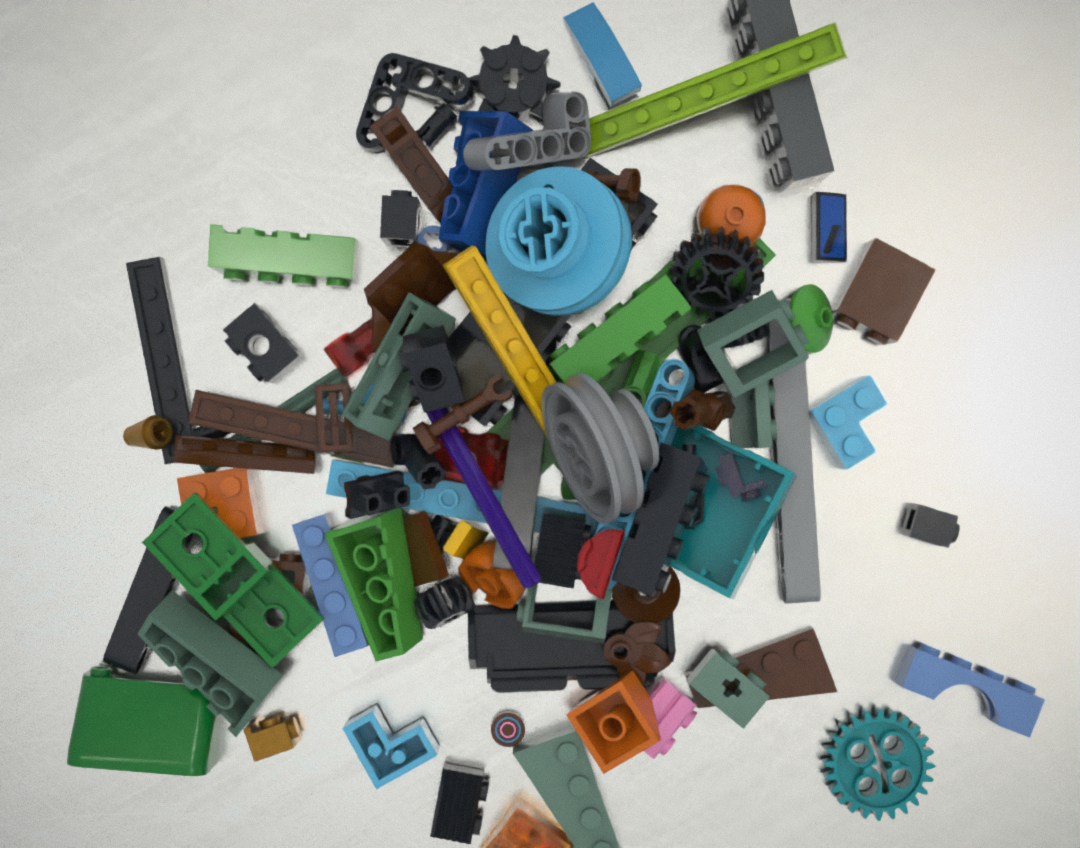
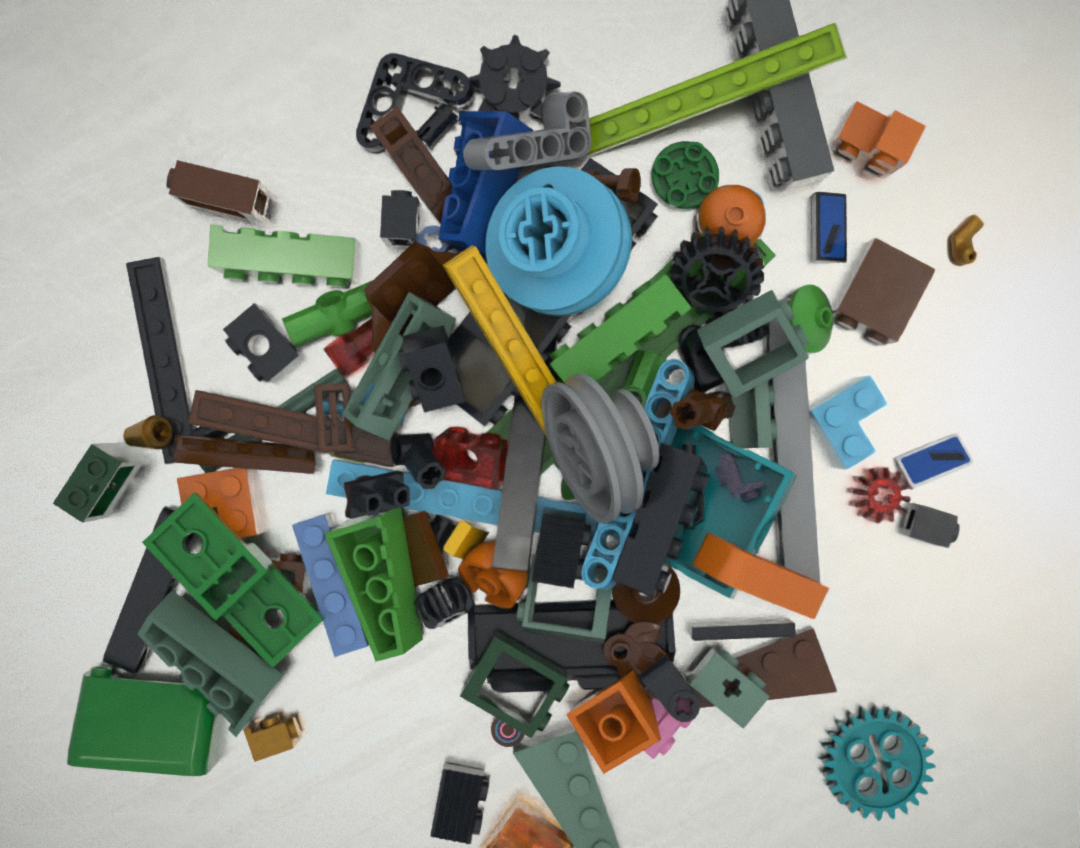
medium azure brick [342,705,440,789] -> none
reddish brown piece [412,374,513,455] -> none
dark purple axle [426,407,541,589] -> none
dark azure slope [563,2,642,107] -> none
red plate [577,529,625,600] -> none
medium blue arch [894,642,1045,738] -> none
none -> dark green window [53,443,141,523]
none -> reddish brown window [166,160,270,223]
none -> bright green piece [282,280,373,348]
none -> dark green window [460,630,570,738]
none -> black piece [638,654,700,722]
none -> green tile [650,141,719,211]
none -> black tile [688,619,796,641]
none -> orange beam [692,532,830,619]
none -> orange brick [832,101,926,175]
none -> clear red gear [851,466,911,524]
none -> slope [895,432,975,490]
none -> pearl gold arm [951,214,985,265]

